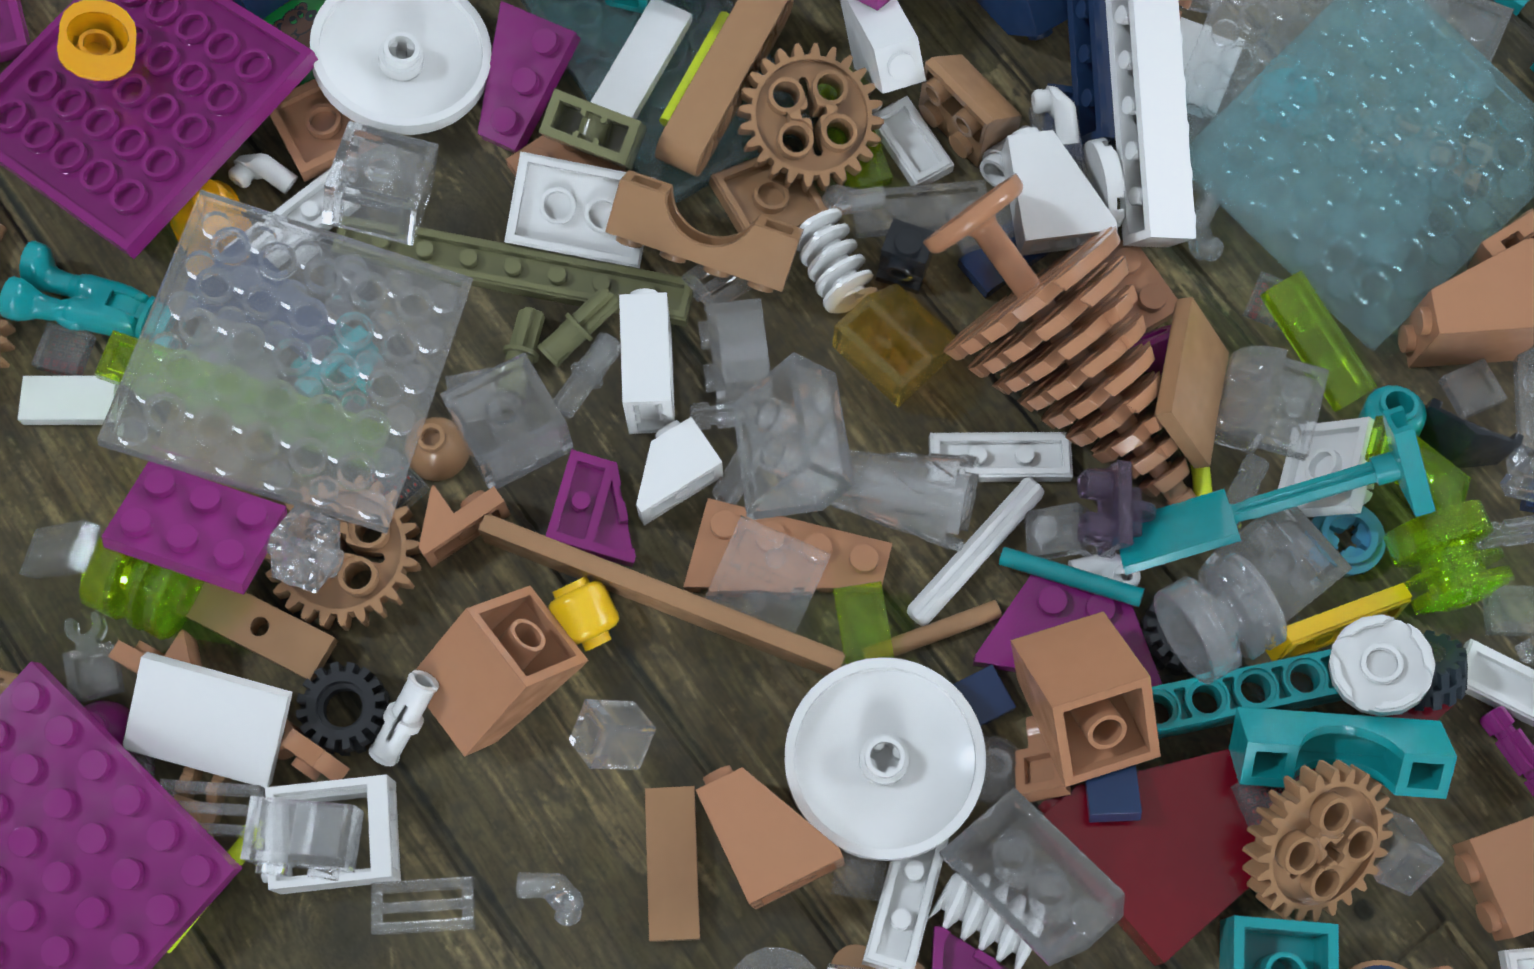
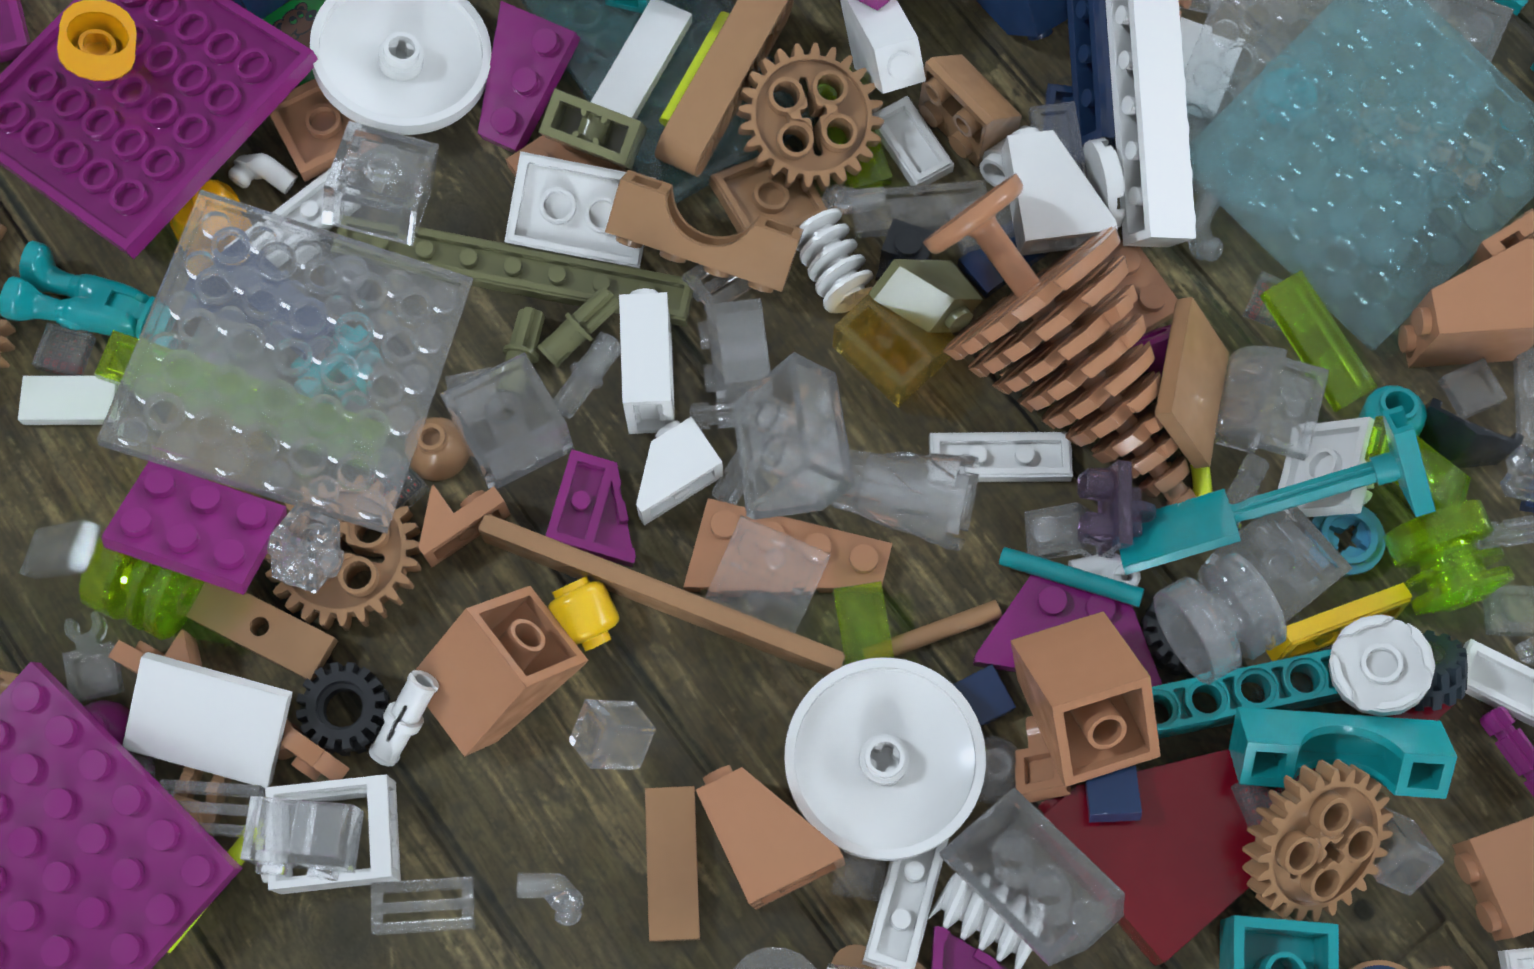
white axle [907,477,1045,626] -> none
white arm [1031,86,1080,145] -> none
none -> olive slope [868,259,983,333]

